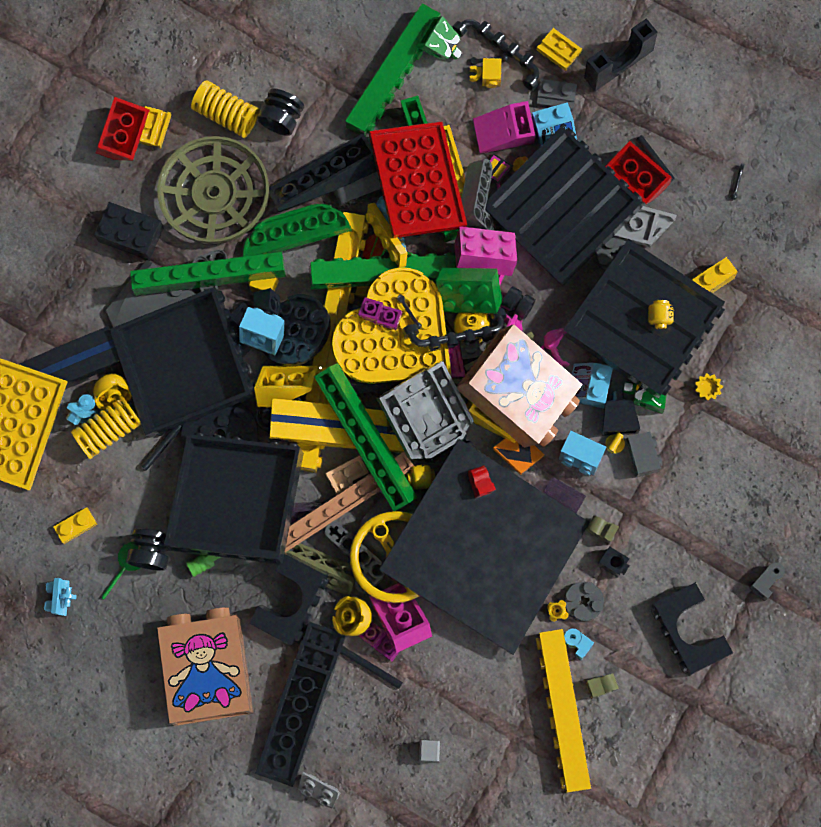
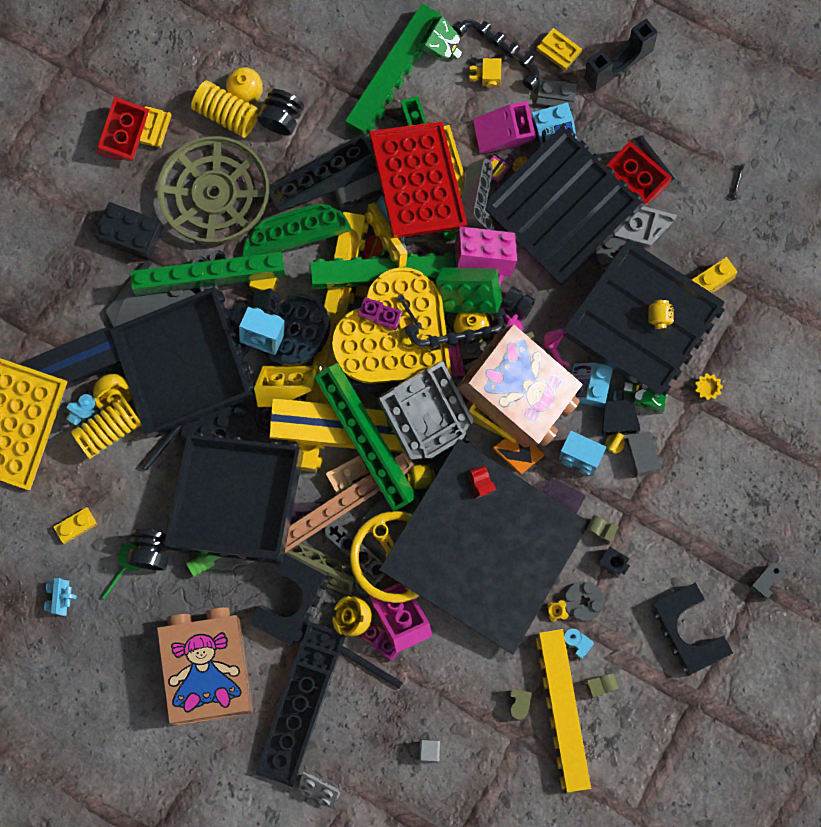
none -> yellow cylinder [226,67,263,104]
none -> olive leg [510,689,532,720]

